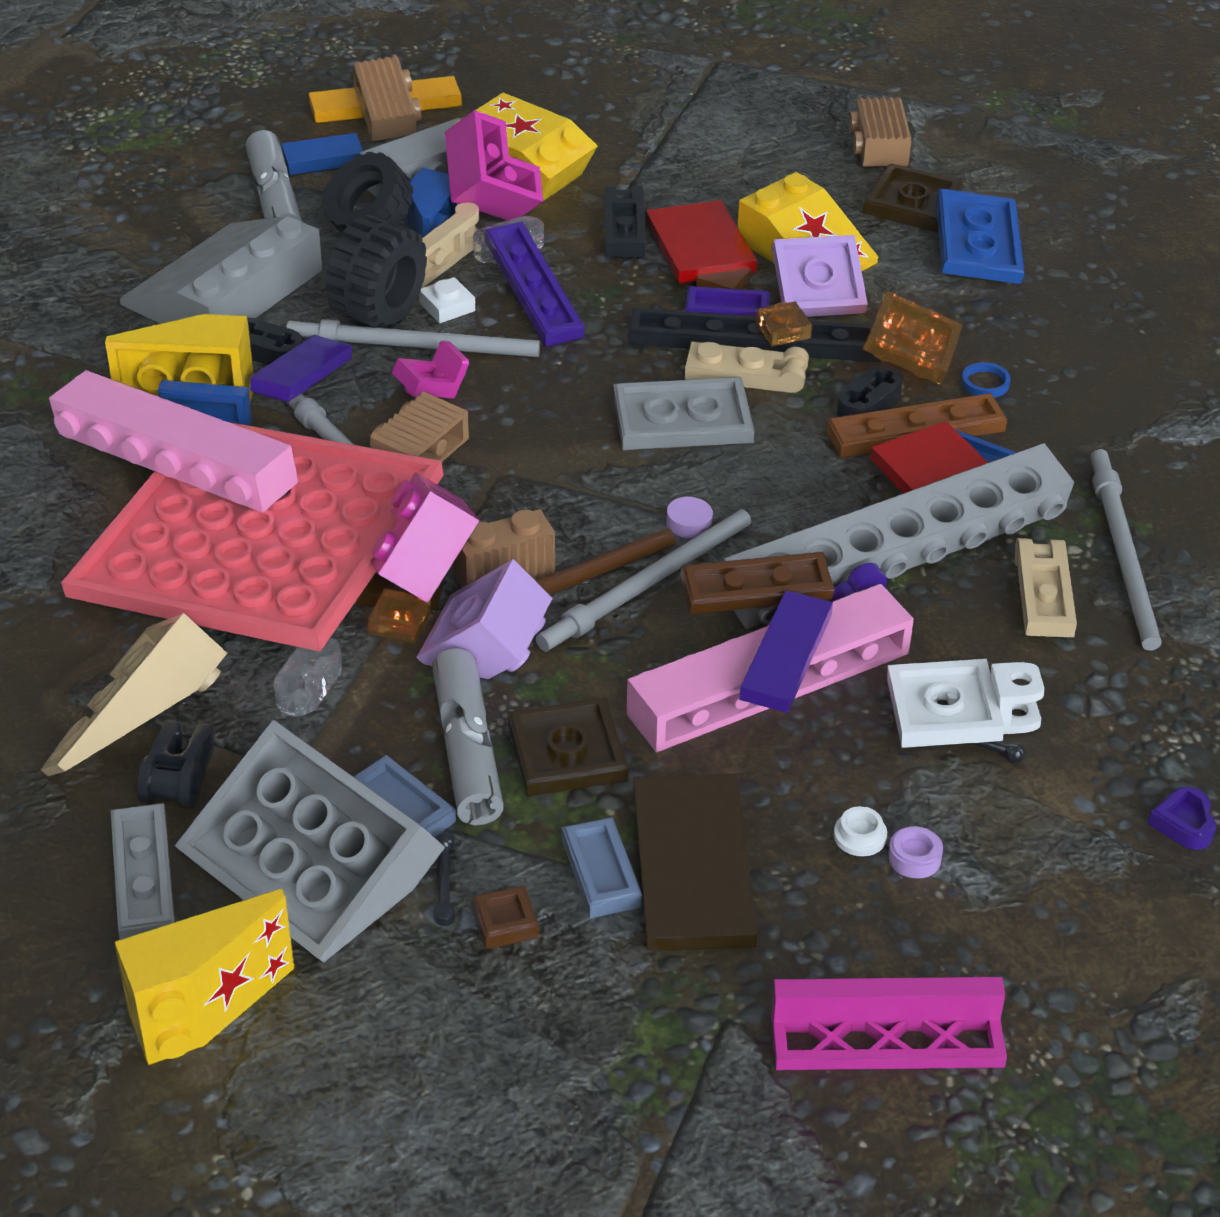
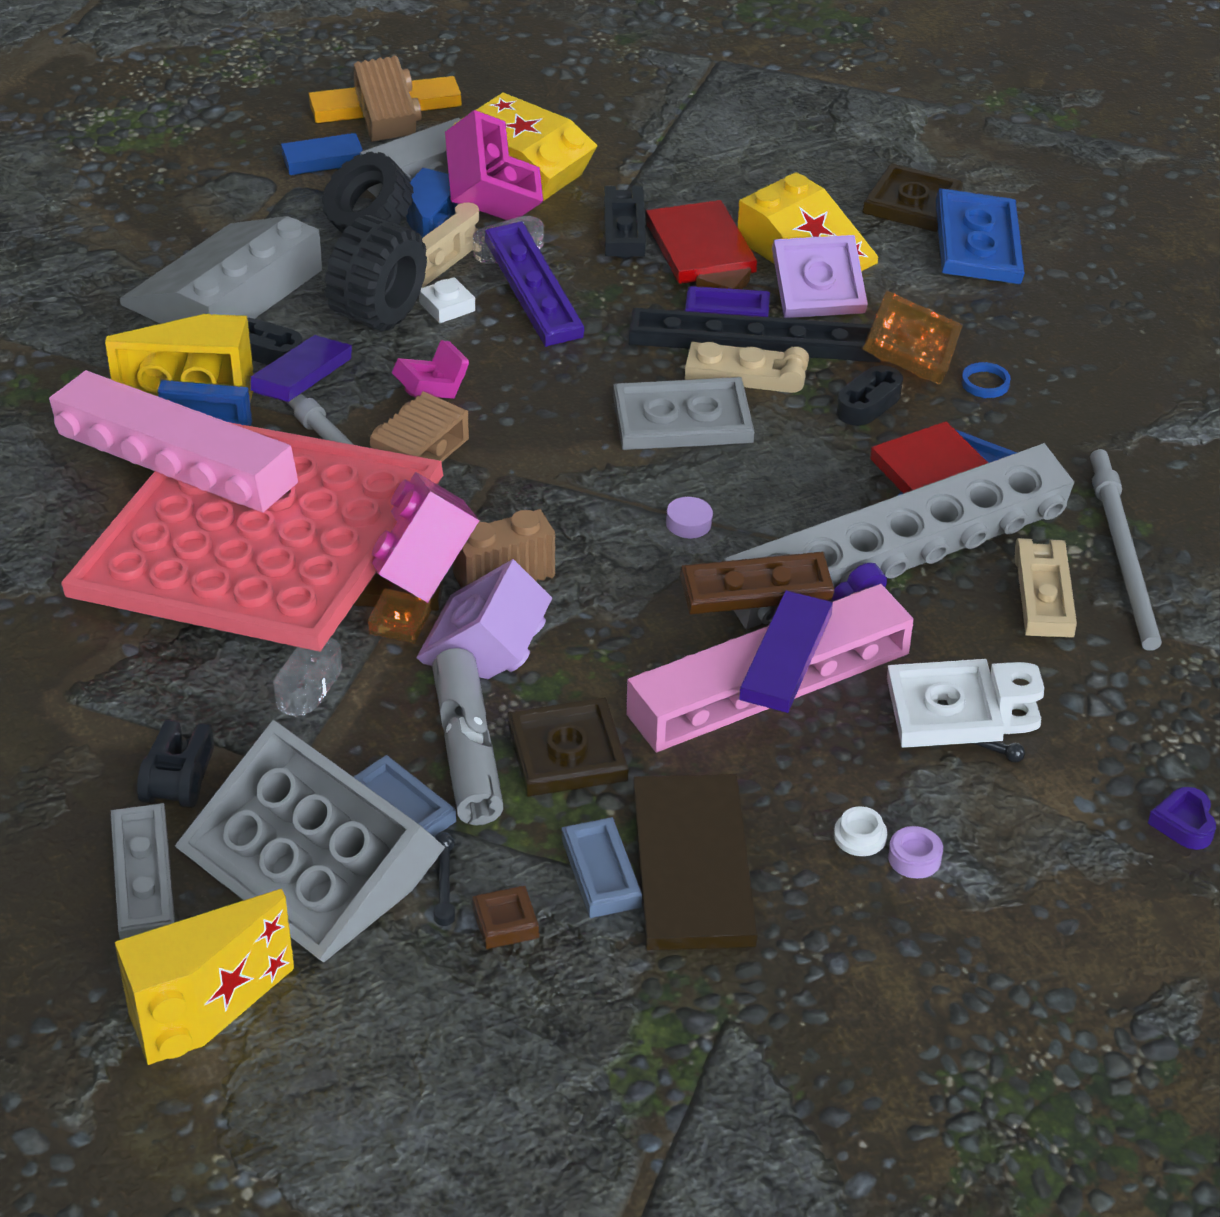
tan wedge [41,613,227,776] -> none
light grey piece [245,130,302,222] -> none
light grey bar [287,319,540,357] -> none
light grey bar [536,509,751,652] -> none
reddish brown bar [536,528,675,596] -> none
clear orange plate [756,301,812,346] -> none
dark pink fence [771,977,1007,1070] -> none
dark orange tile [826,393,1007,458] -> none
medium nougat brick [849,96,911,167] -> none

